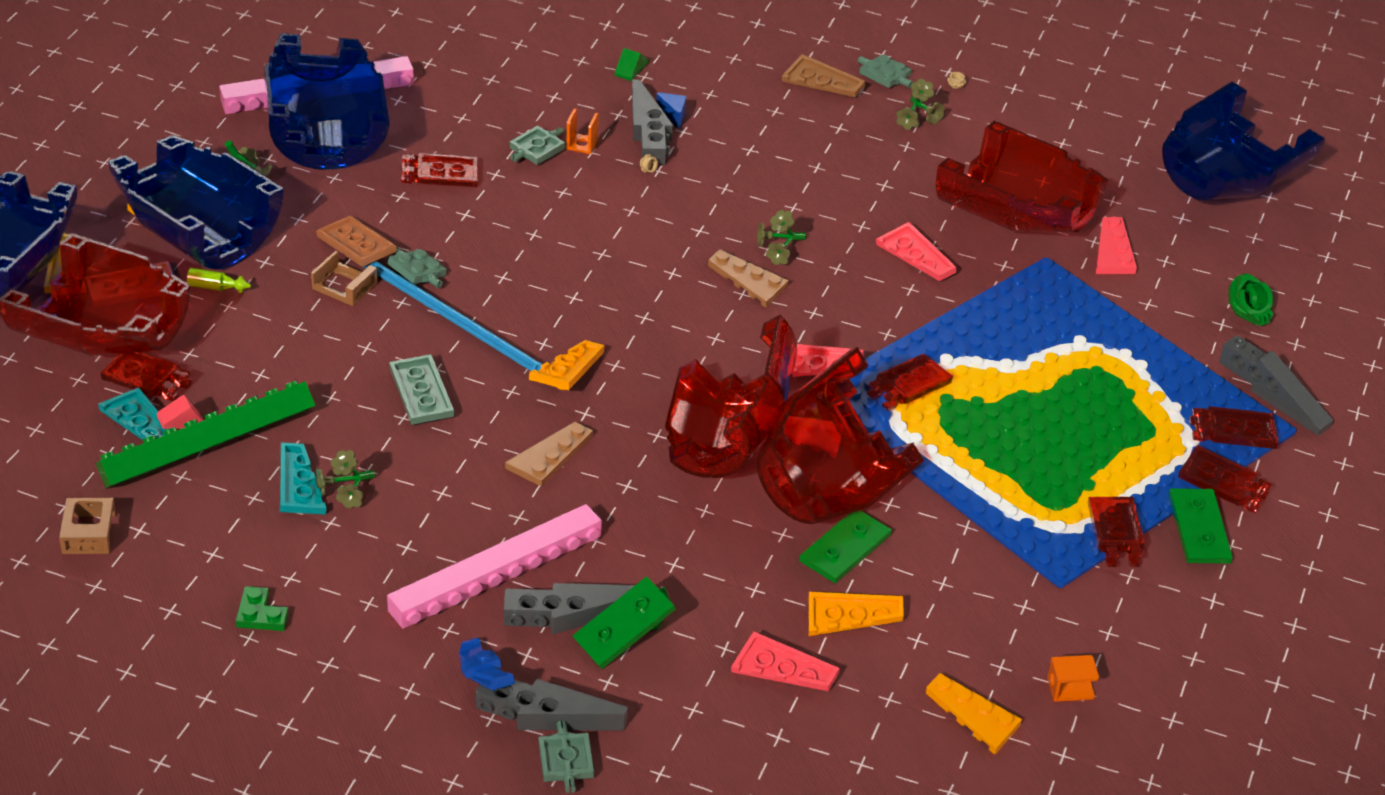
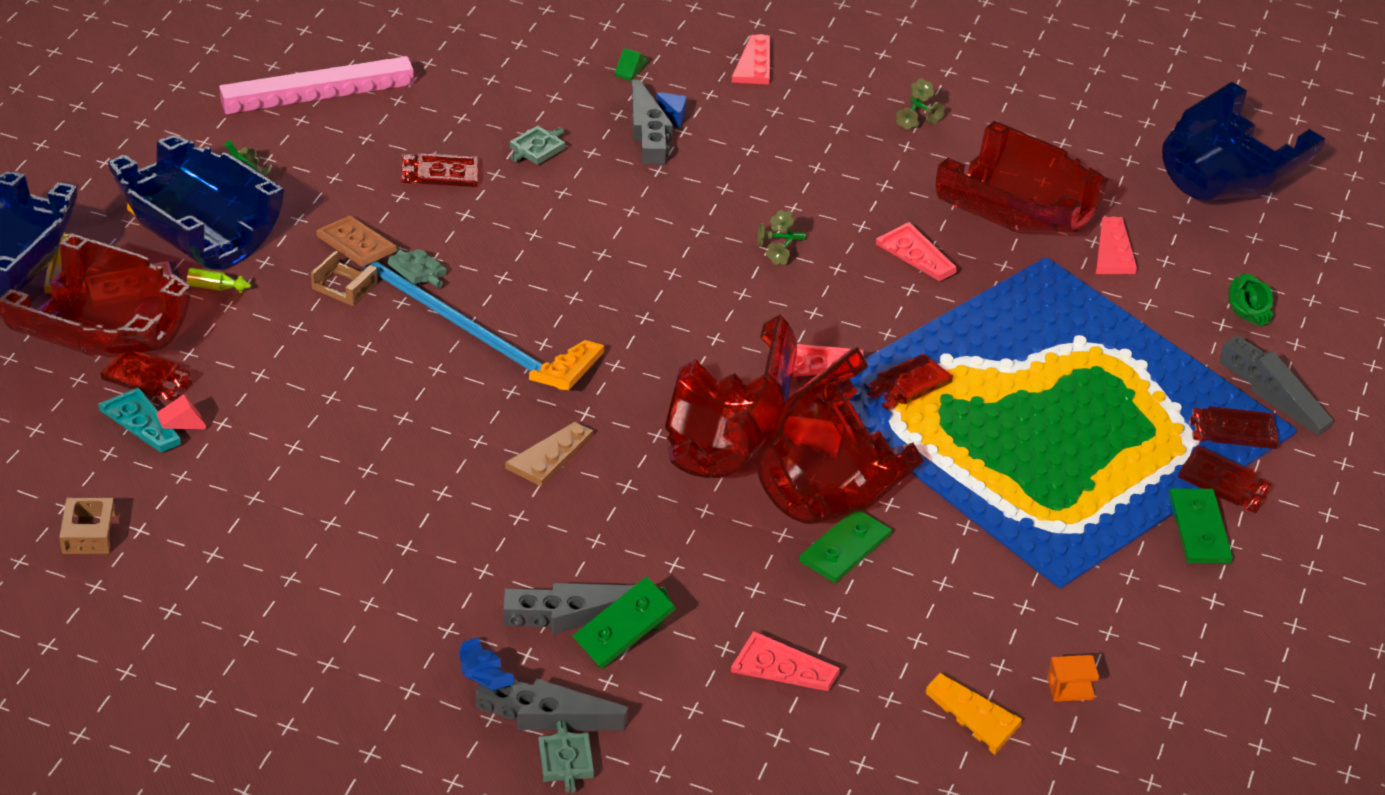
green brick [95,380,316,488] -> none
green plate [236,586,288,631] -> none
clear blue windscreen [264,33,390,170] -> none
teal wing [280,442,327,515] -> none
olive plant [316,450,375,508] -> none
bright pink brick [387,504,602,629] -> none
sand green plate [389,354,454,425] -> none
orange piece [566,108,599,154] -> none
tan plate [640,154,658,173] -> none
medium nougat wing [708,249,789,308] -> none
medium nougat wing [782,54,865,97] -> none
light orange wing [808,592,904,636] -> none
sand green plate [858,55,913,88] -> none
tan plate [947,72,966,89] -> none
clear red tile [1087,497,1145,567] -> none
none -> coral wing [732,34,770,84]

